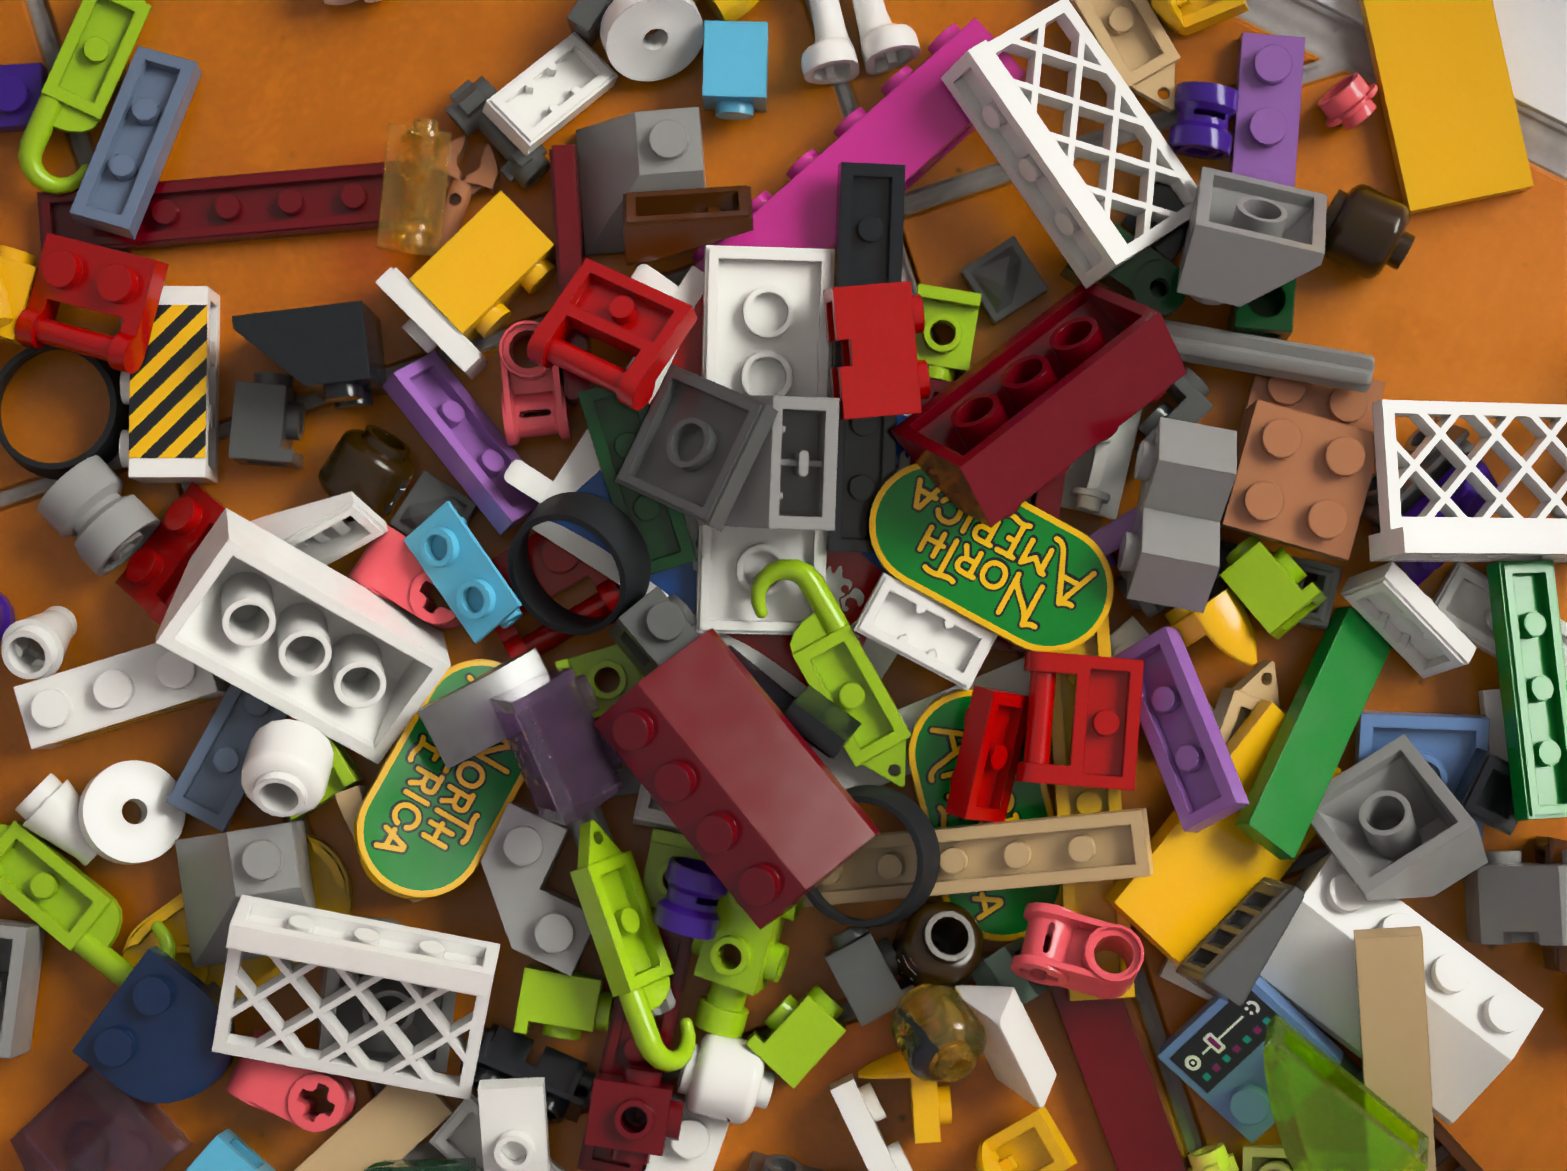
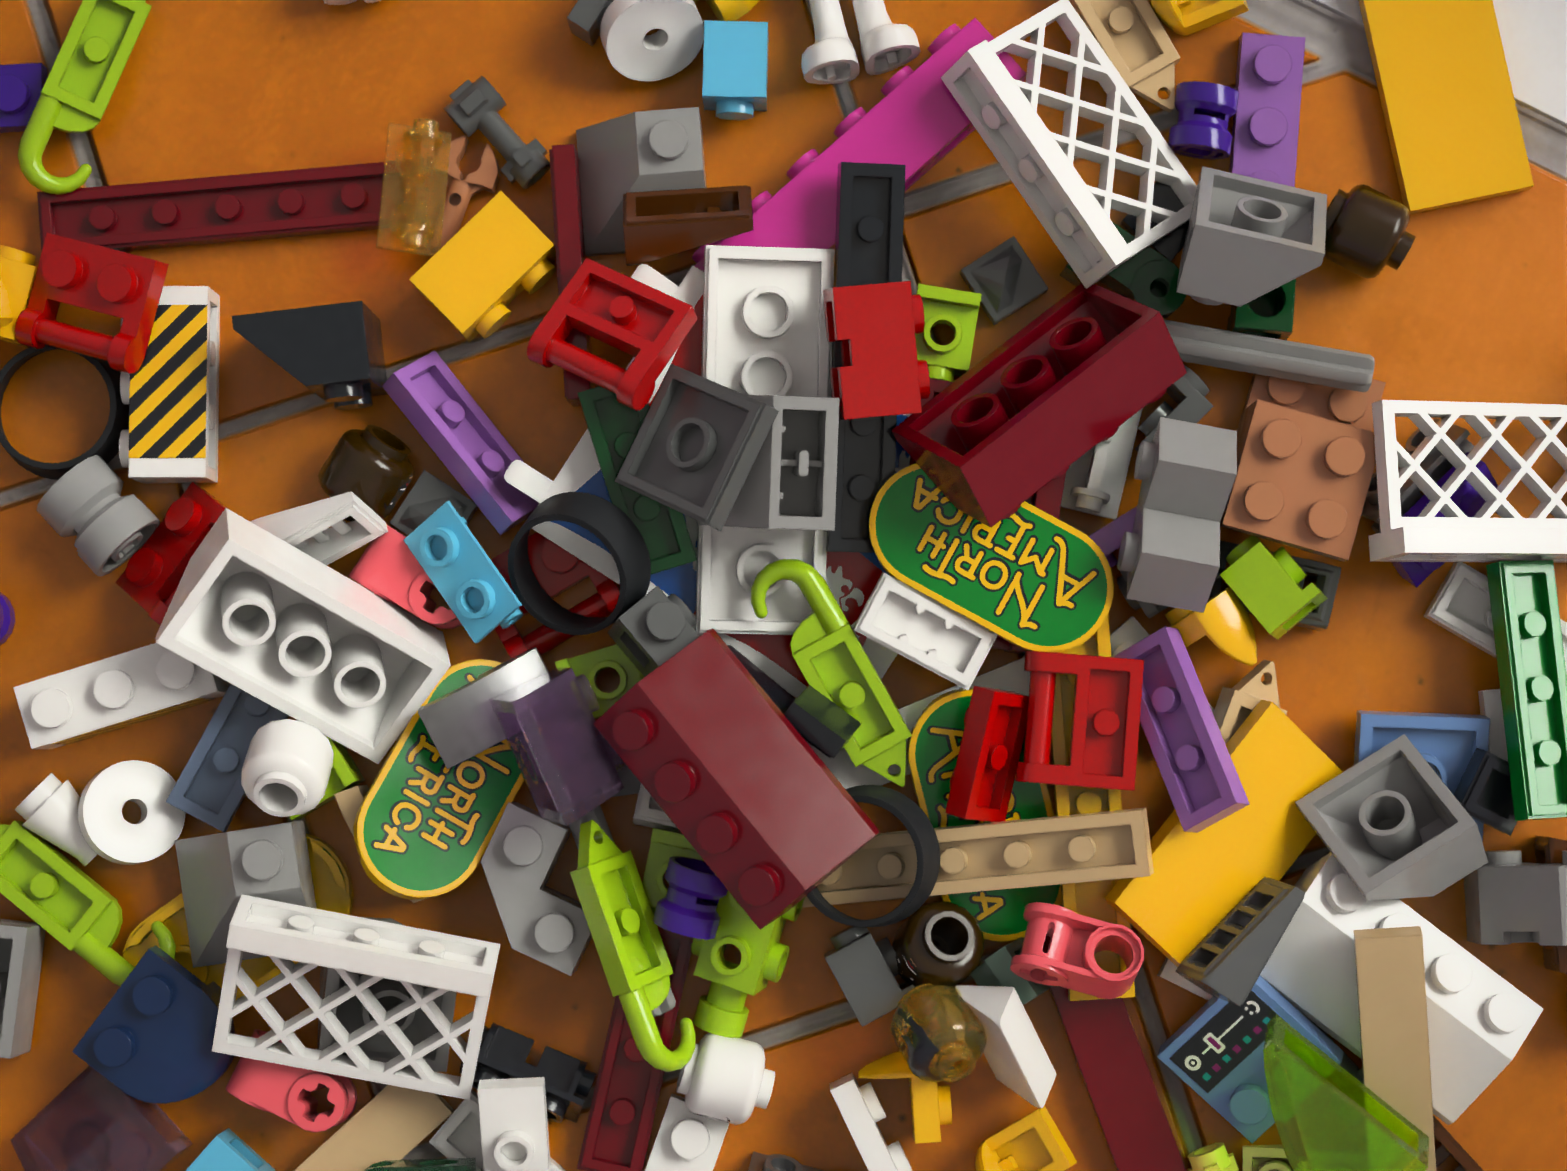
white cone [1,606,77,680] -> none
sand blue plate [69,46,202,240] -> none
dark grey brick [228,372,305,469] -> none
white plate [375,267,487,380] -> none
white plate [482,31,618,156] -> none
coral piece [499,320,572,446] -> none
lime brick [513,963,614,1040] -> none
dark red brick [584,1066,684,1164] -> none
lime brick [746,983,846,1089] -> none
green tile [1235,606,1392,860] -> none
coral plate [1317,72,1378,130] -> none
white plate [1340,561,1477,678] -> none

